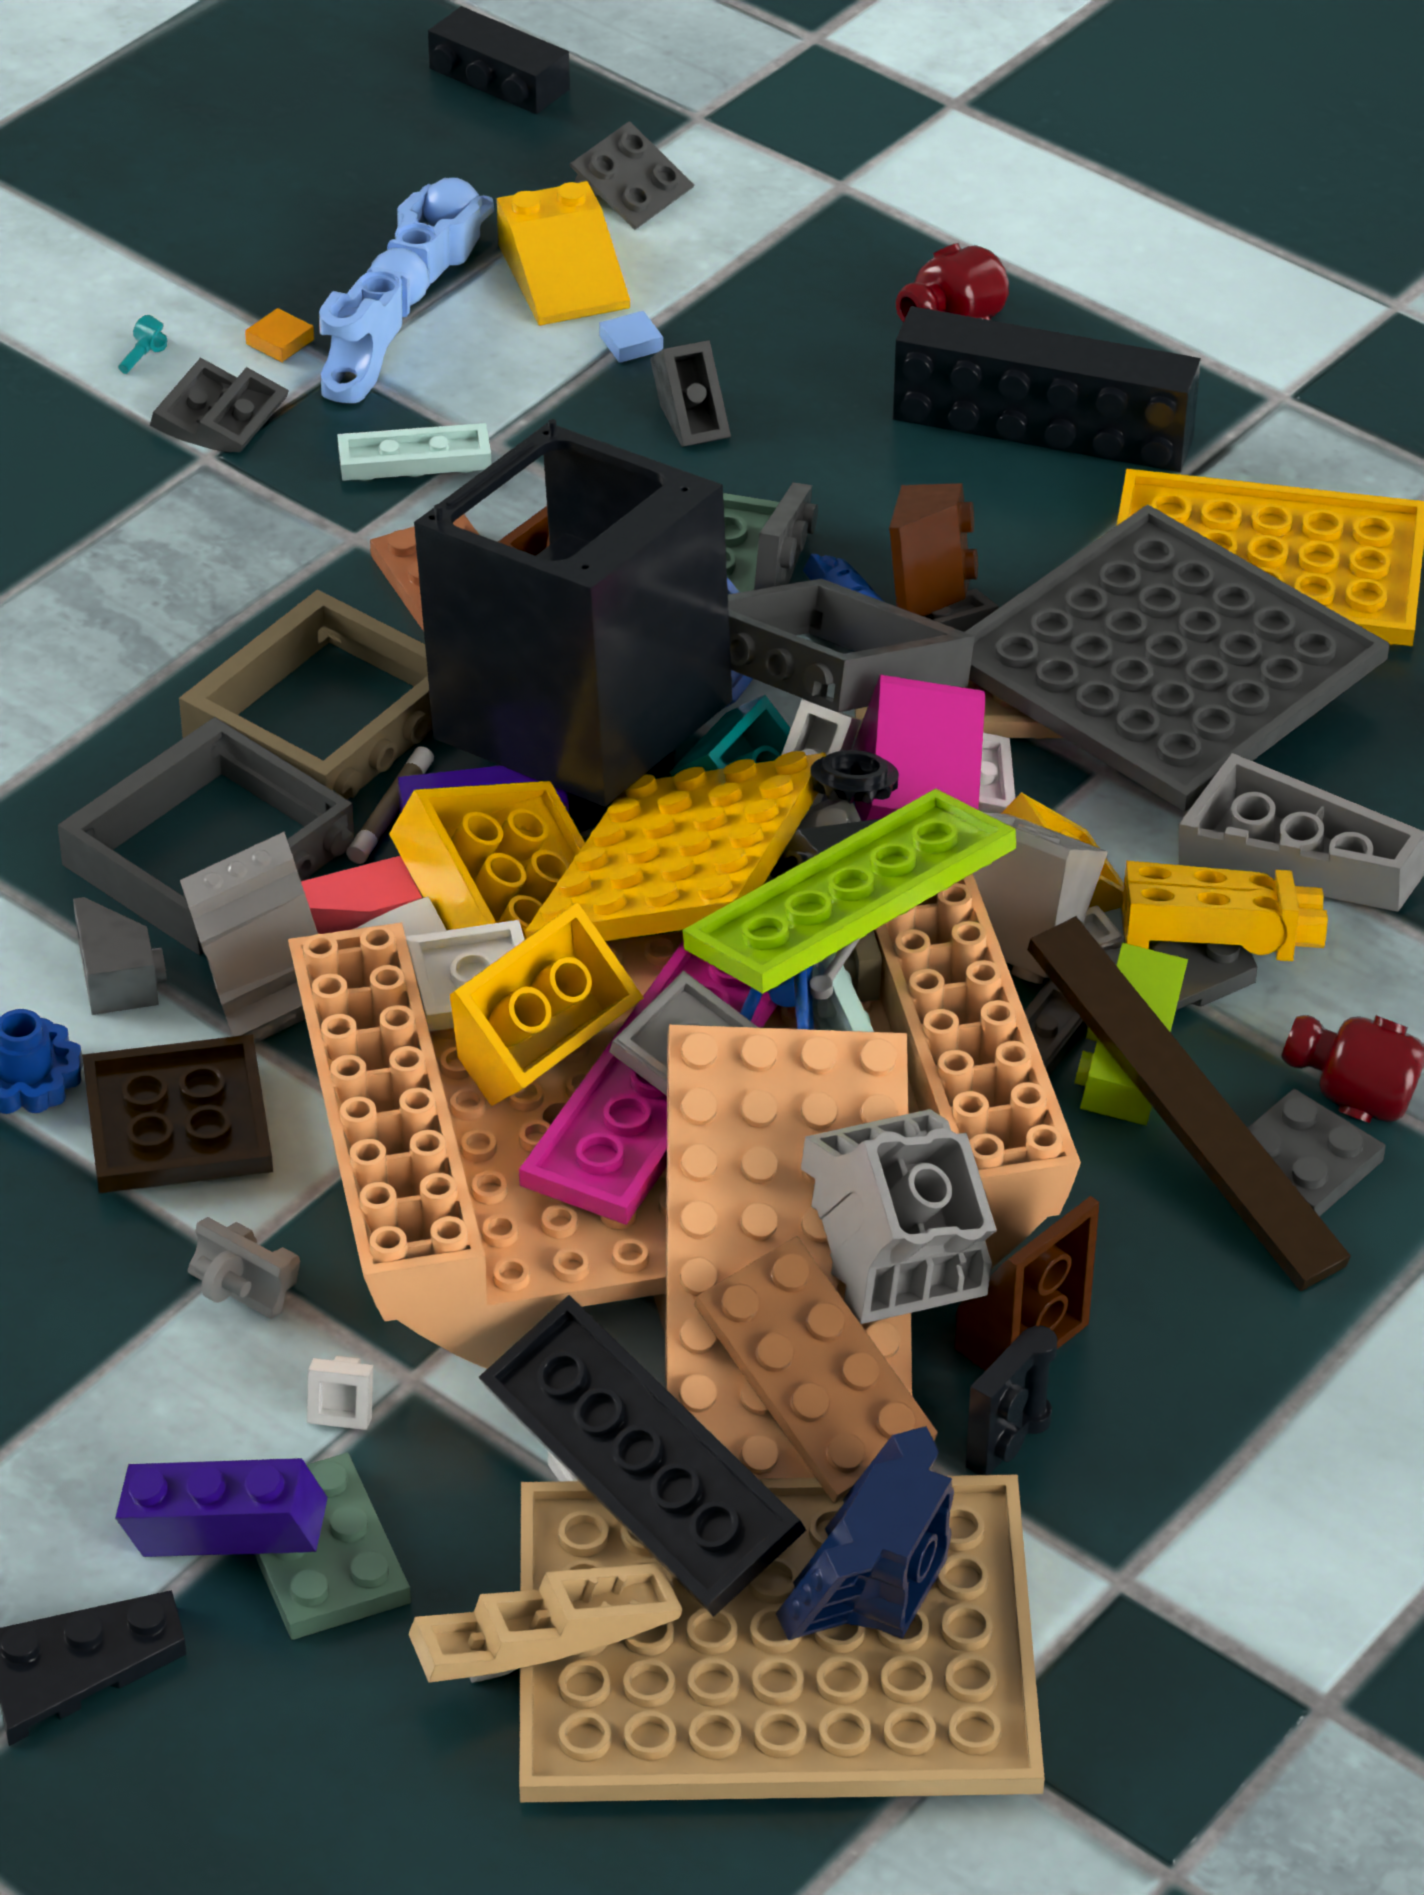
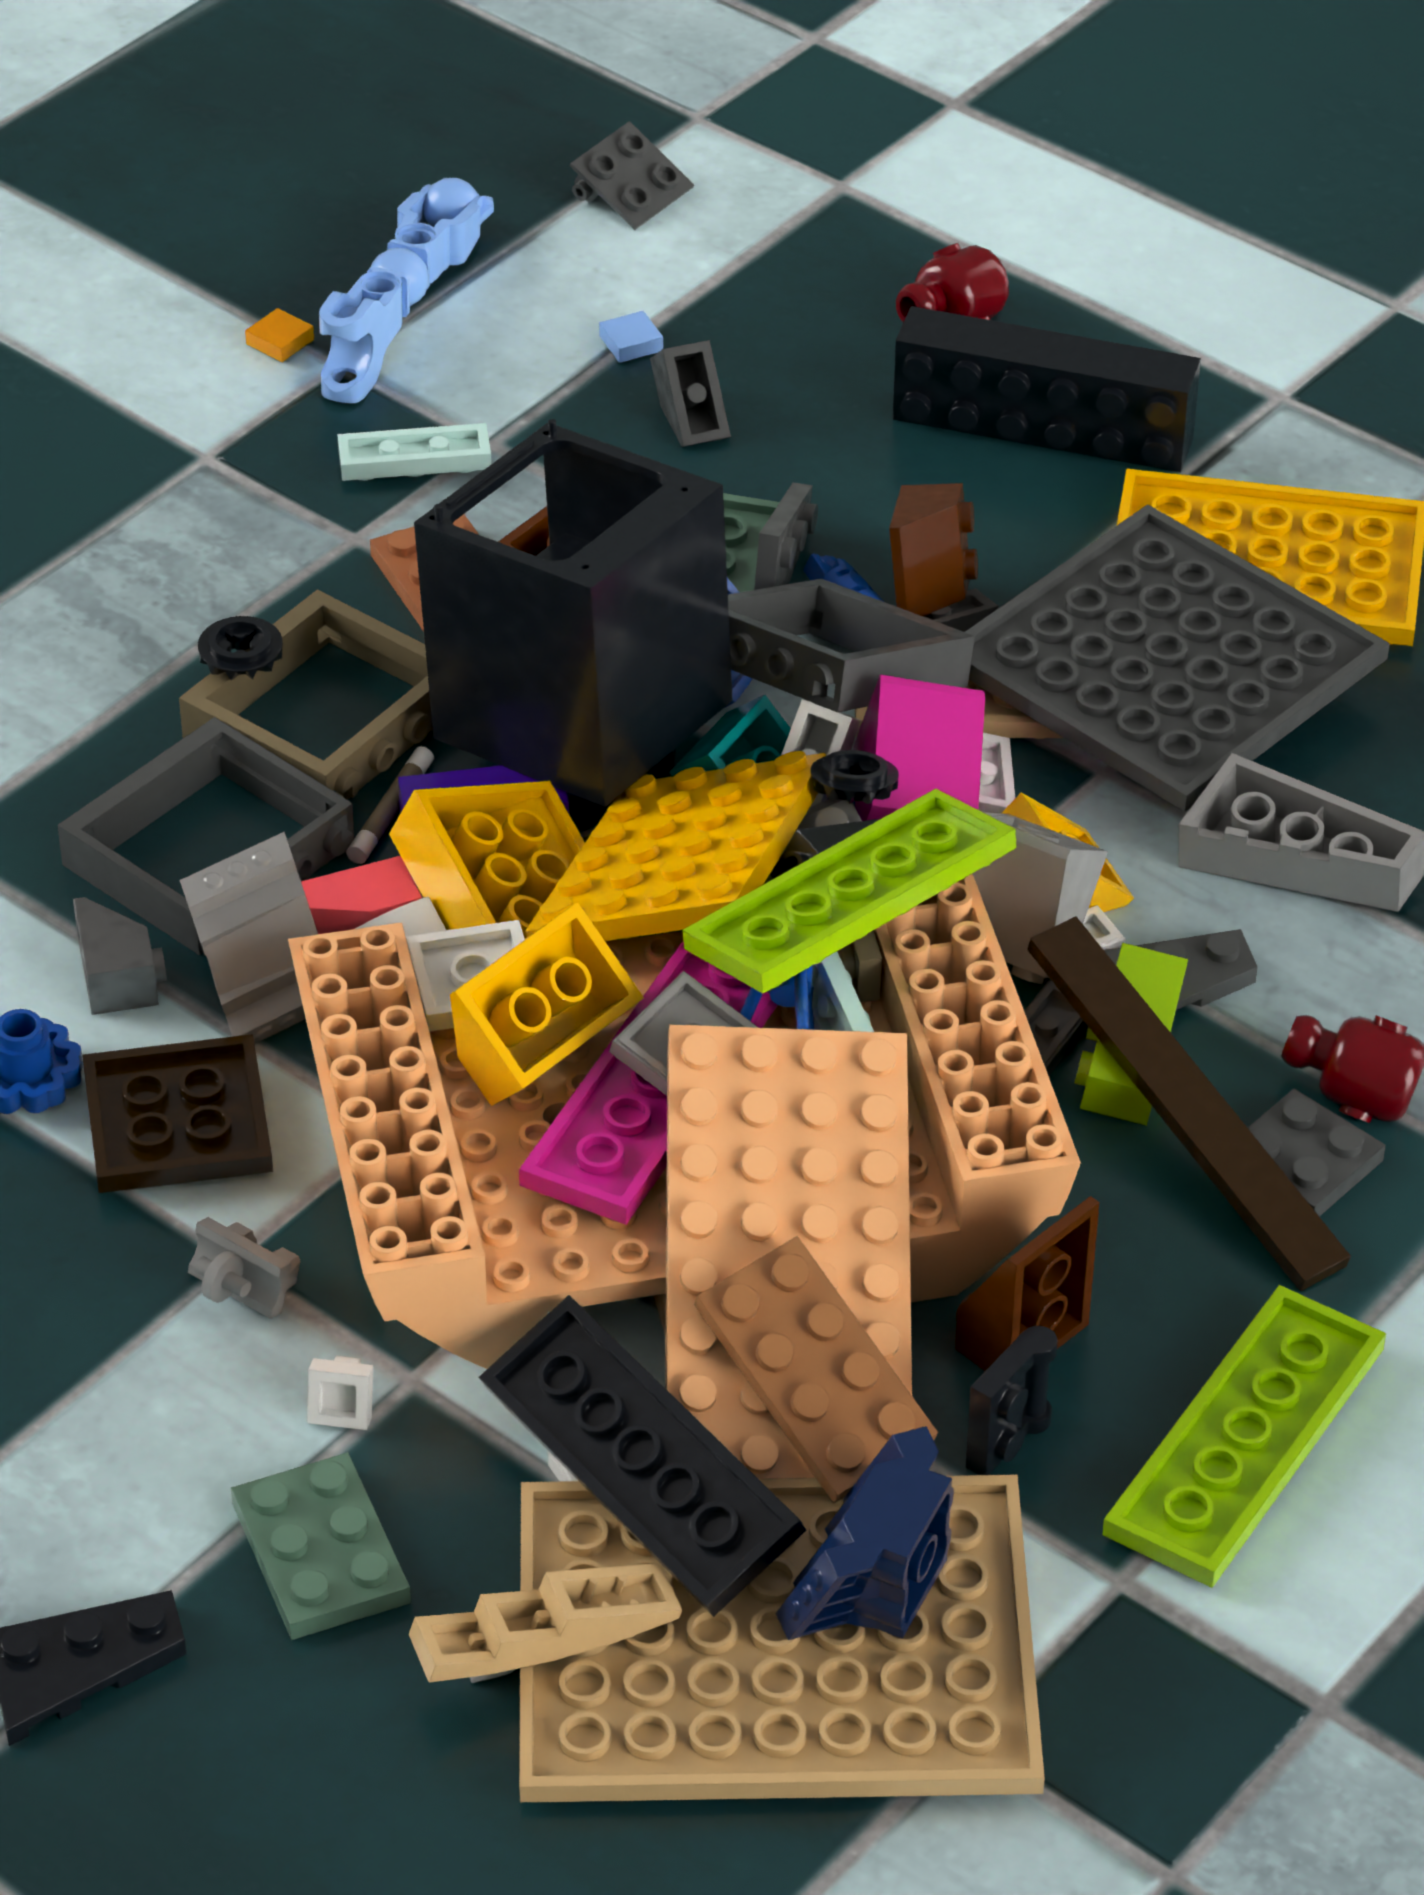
dark purple brick [115,1458,328,1557] -> none
teal hand [118,315,168,374] -> none
dark grey slope [149,357,289,452] -> none
black brick [428,6,570,114] -> none
yellow slope [497,181,630,326] -> none
light grey slope [801,1109,997,1324] -> none
light grey hinge [810,939,860,1000] -> none
yellow hips [1121,860,1328,961] -> none
none -> black gear [198,616,283,680]
none -> lime plate [1102,1285,1386,1588]

